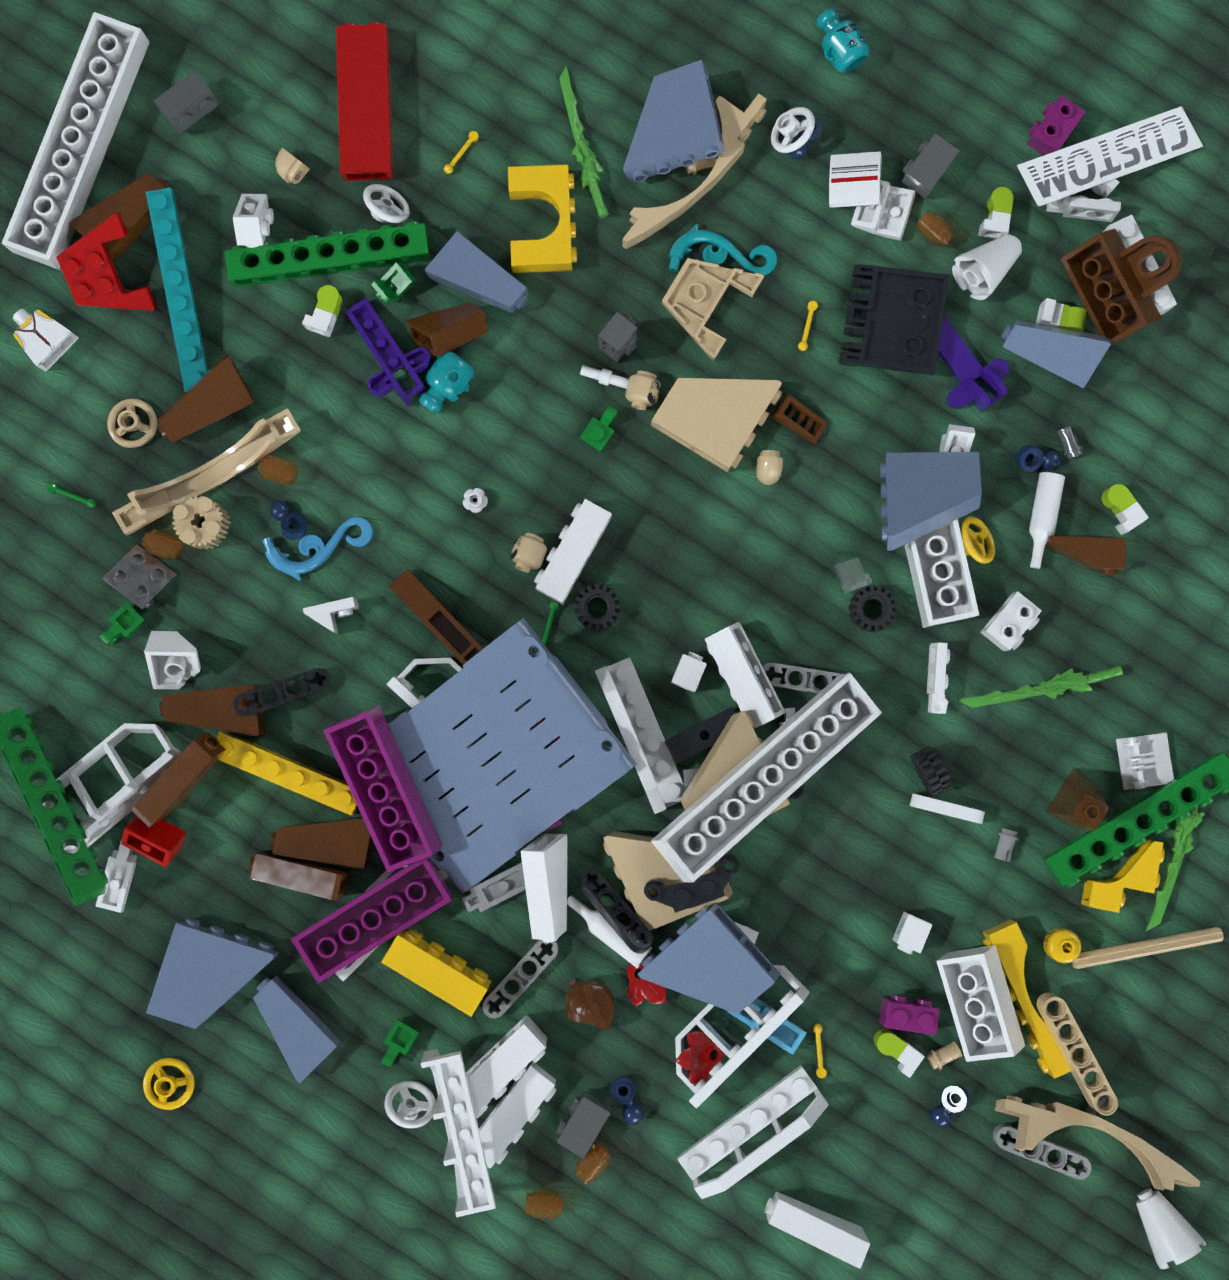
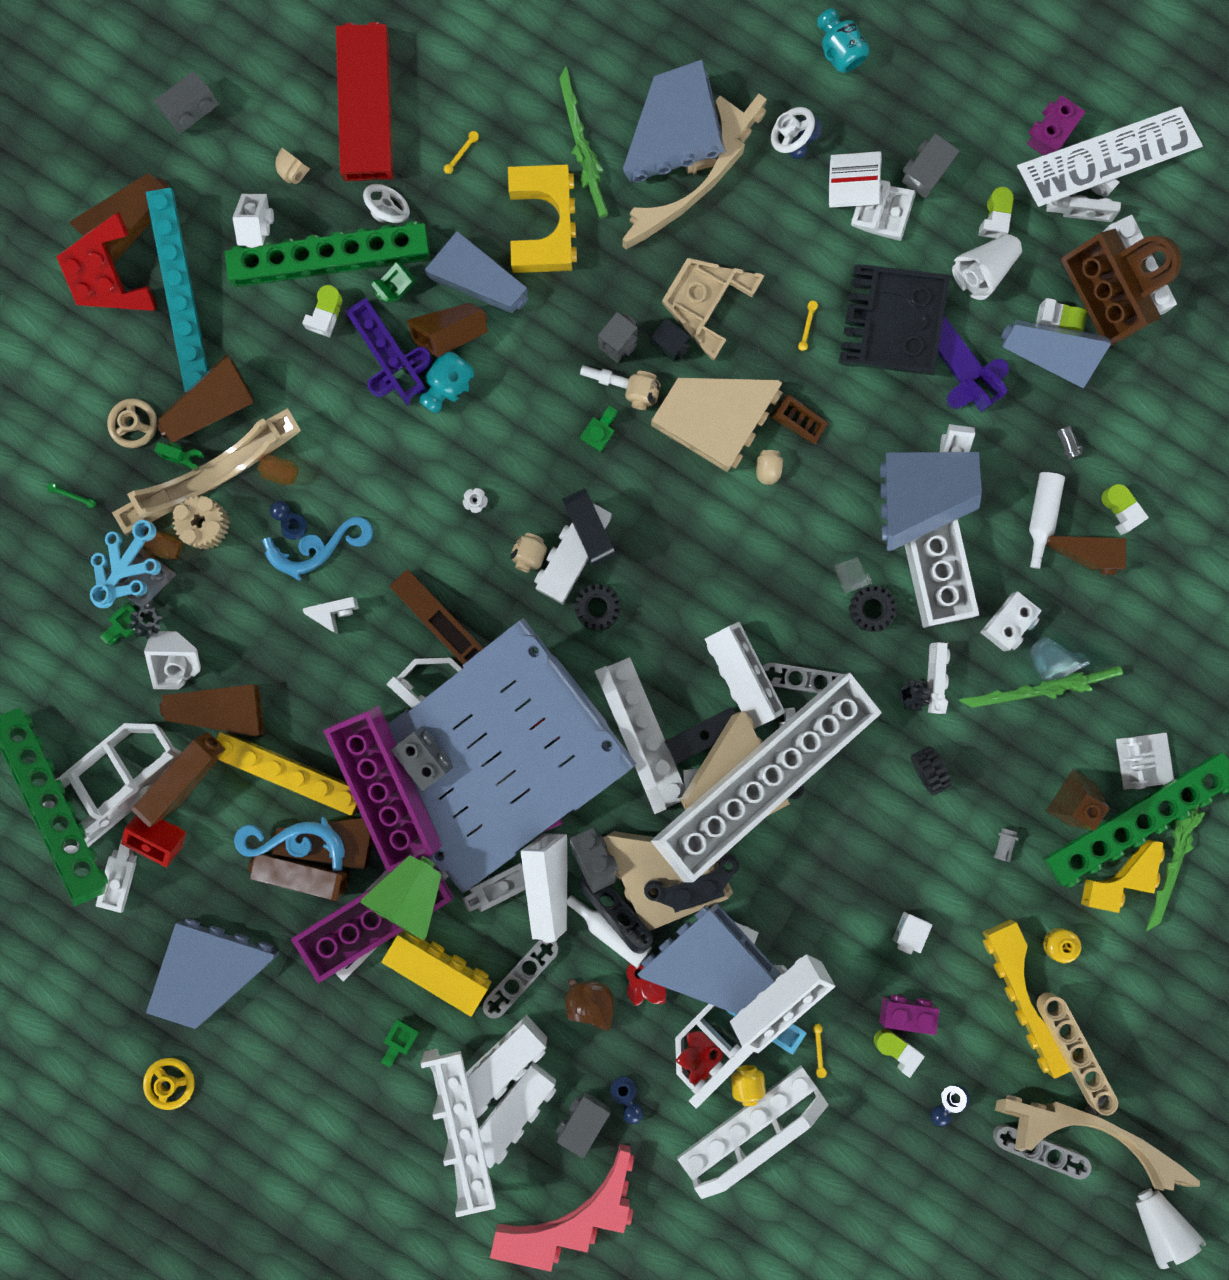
white brick [1,12,150,270] -> none
white torso [13,309,79,372] -> none
black beam [232,668,330,717] -> none
sand blue slope [253,976,341,1084] -> none
white piece [385,1081,436,1128] -> none
clear orange brick [525,1190,564,1219] -> none
green hinge [542,601,559,646] -> none
clear orange brick [574,1143,611,1185] -> none
teal plant [669,224,777,276] -> none
white brick [671,652,707,693] -> none
white slope [765,1192,870,1269] -> none
white beam [910,793,985,824] -> none
clear orange brick [916,210,954,248] -> none
tan pin [927,1041,962,1070] -> none
white brick [937,945,1025,1062] -> none
yellow piece [961,516,995,564] -> none
dark blue plate [1016,445,1061,472] -> none
tan axle [1072,927,1224,969] -> none
none -> medium azure plant [90,520,161,608]
none -> black gear [128,606,162,639]
none -> green plate [154,442,204,471]
none -> dark azure plant [234,817,345,871]
none -> bright green slope [360,855,442,940]
none -> dark grey brick [391,726,453,791]
none -> coral arch [490,1144,634,1272]
none -> black beam [562,488,616,566]
none -> dark grey brick [570,828,618,893]
none -> black brick [650,318,690,362]
none -> white brick [730,954,835,1053]
none -> yellow head [731,1065,766,1106]
none -> black gear [899,680,931,711]
none -> clear light blue helmet [1030,636,1091,681]

